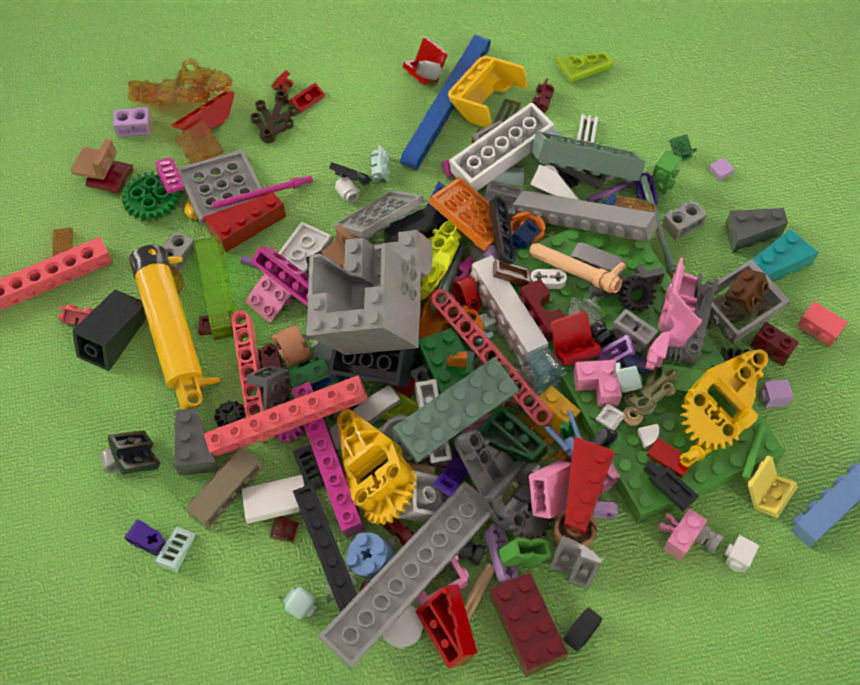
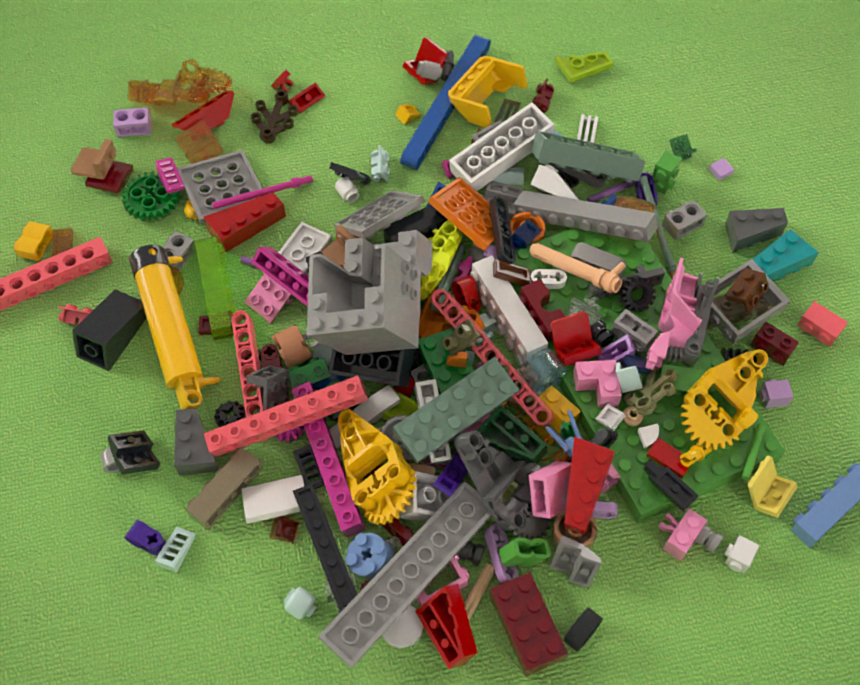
none -> yellow brick [14,221,54,261]
none -> yellow slope [395,104,421,125]
none -> dark grey axle [441,50,454,81]
none -> olive hips [442,319,480,356]

